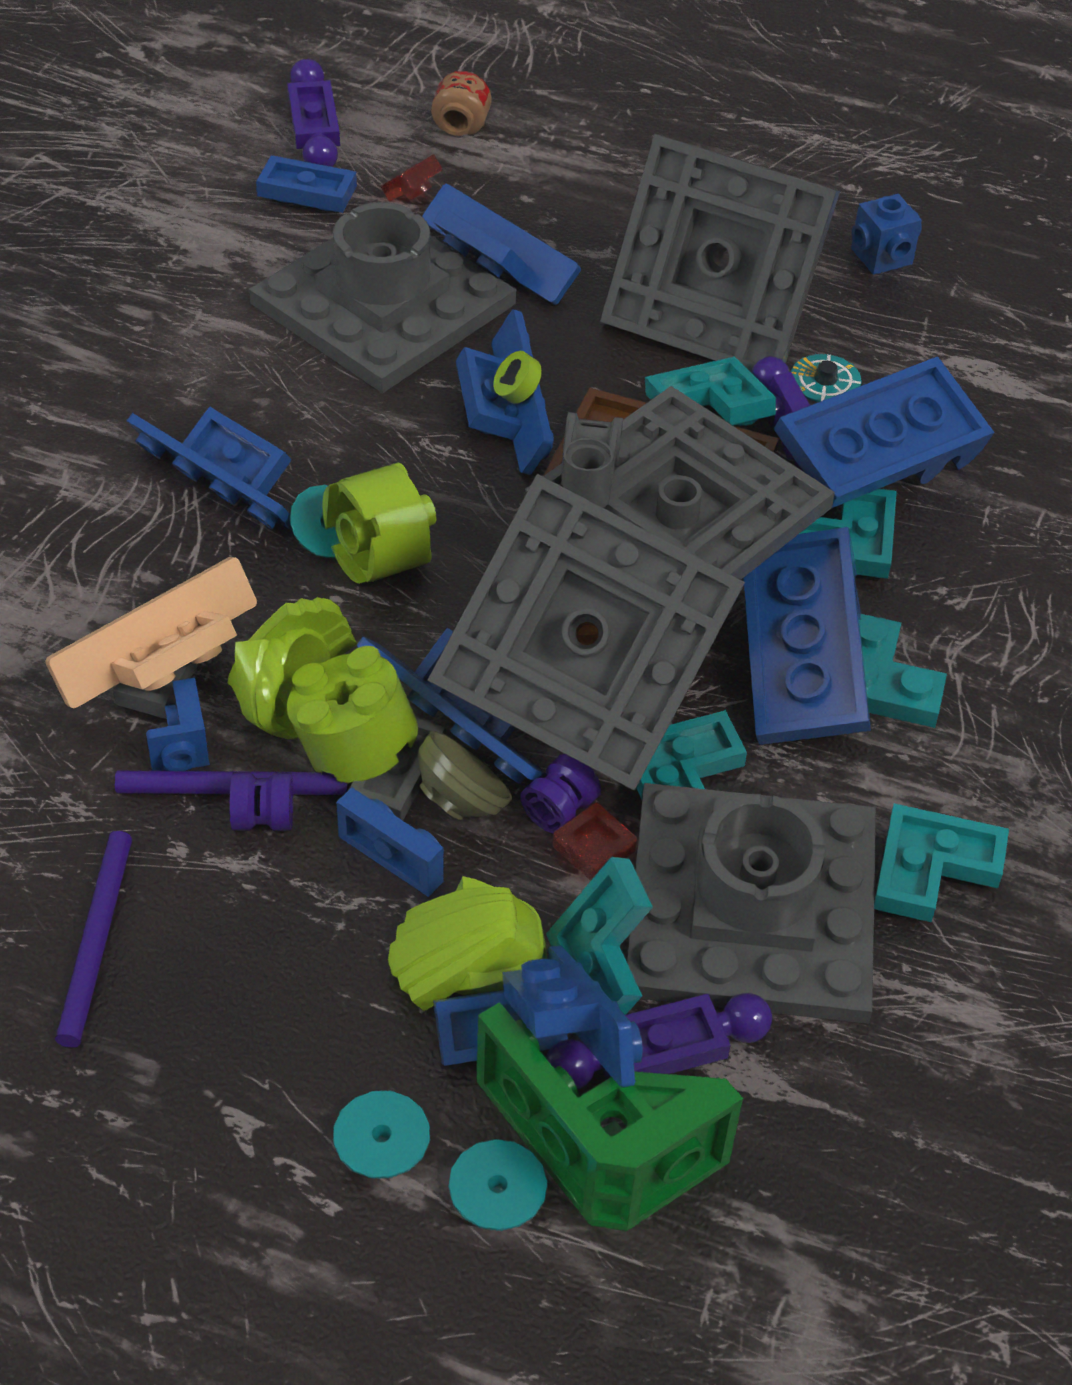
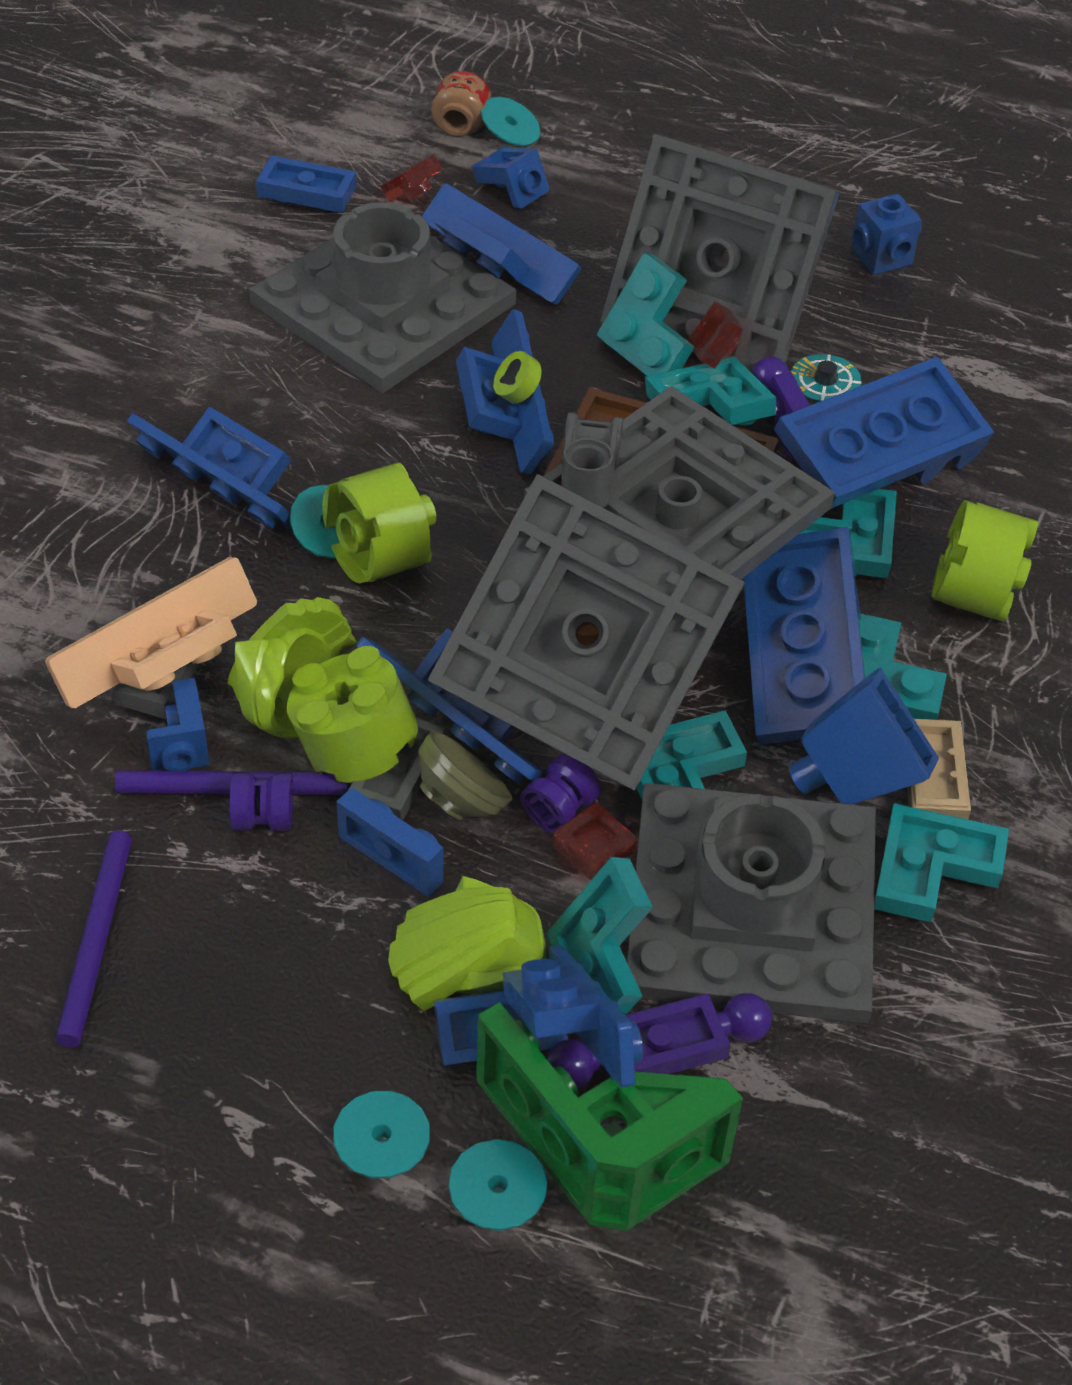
dark purple plate [287,59,340,167] -> none
none -> blue bracket [471,147,549,208]
none -> teal piece [481,97,541,146]
none -> teal plate [597,252,695,376]
none -> clear red plate [687,301,743,369]
none -> blue torso [789,667,939,805]
none -> tan plate [907,719,971,820]
none -> lime brick [931,500,1038,622]

